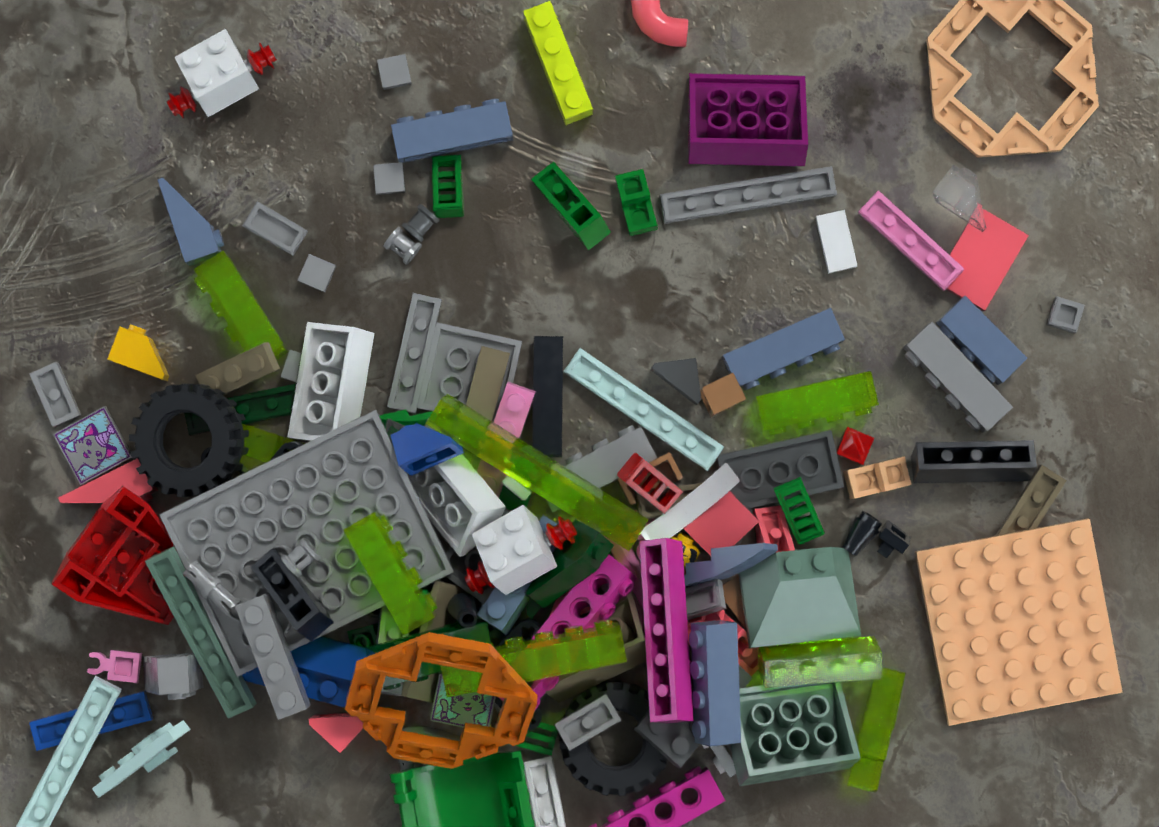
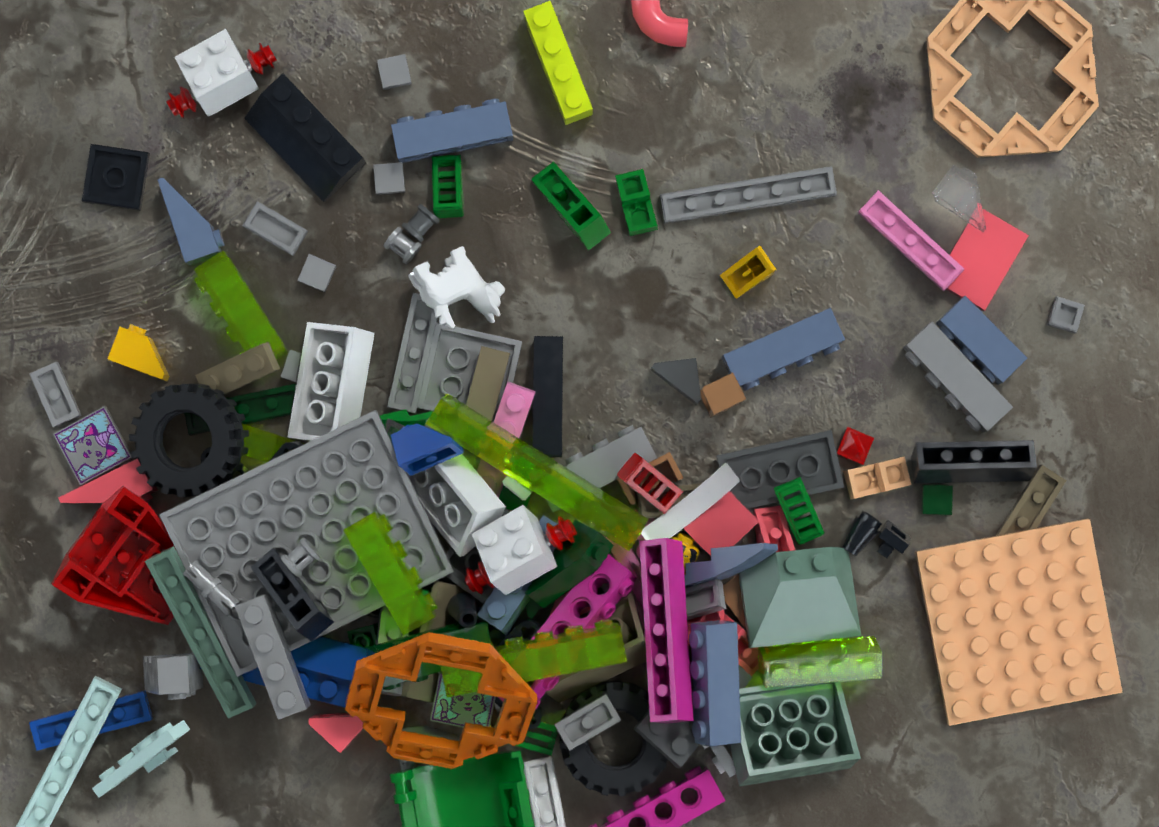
bright pink plate [87,650,142,683] -> none
light aqua tile [563,348,724,472] -> none
magenta slope [688,73,808,166] -> none
clear neon green brick [754,371,879,436] -> none
white tile [815,210,857,274] -> none
clear neon green slope [847,666,906,793] -> none
none -> black tile [82,144,150,211]
none -> black slope [244,73,366,202]
none -> white animal [408,246,505,329]
none -> yellow slope [720,246,777,299]
none -> dark green tile [921,485,953,515]

